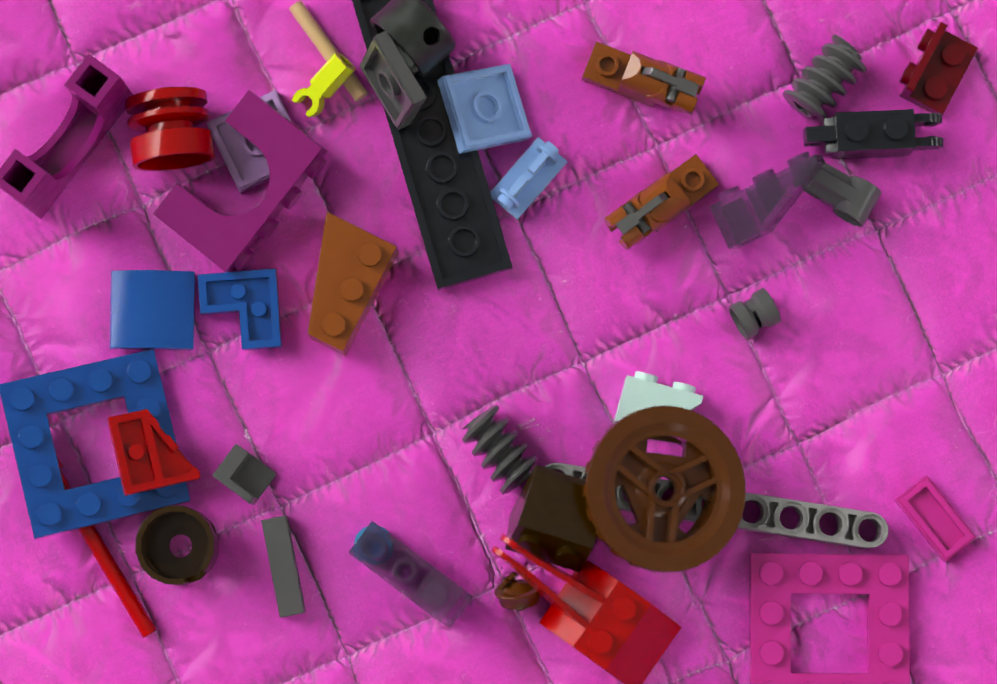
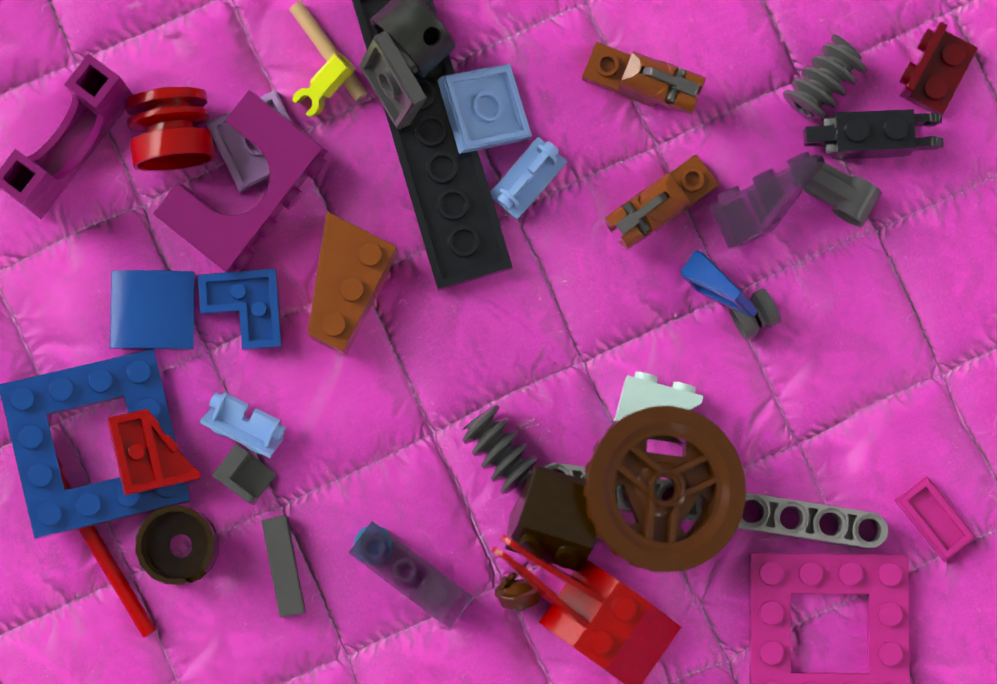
none -> light blue hinge [200,392,286,458]
none -> blue slope [680,250,758,317]

